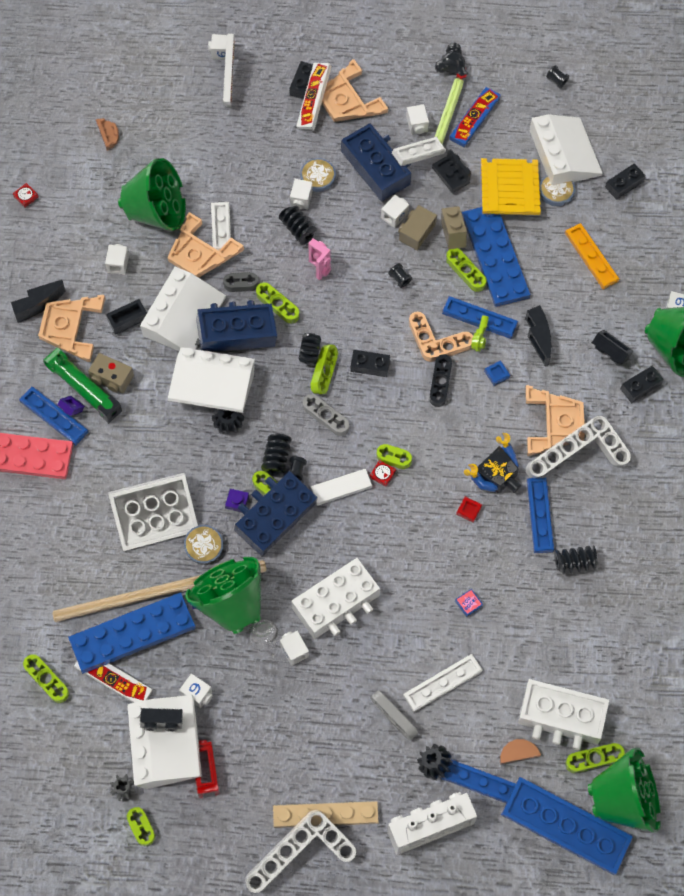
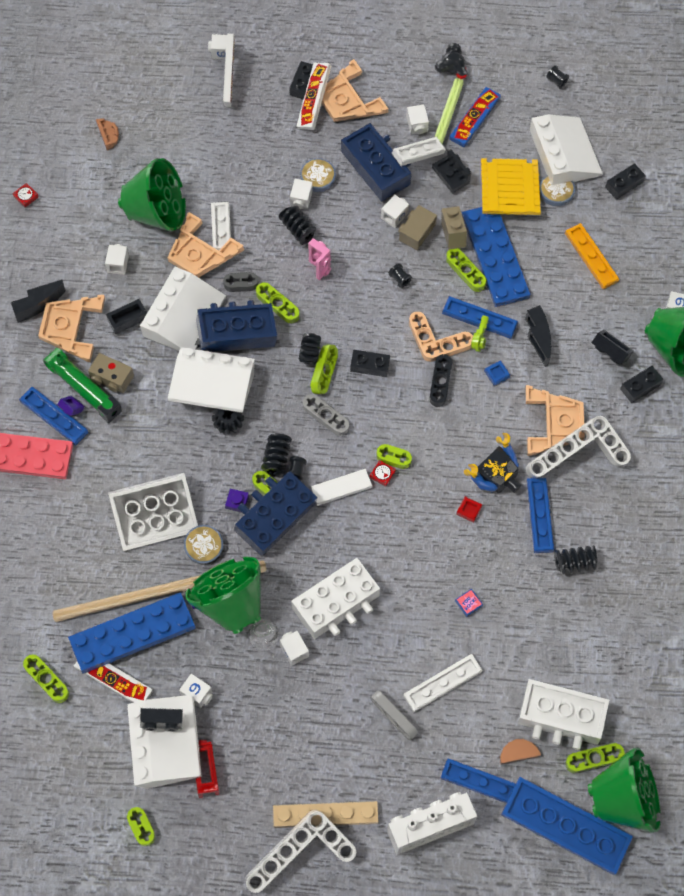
dark grey gear [110,774,136,801] -> none
black gear [417,744,453,781] -> none

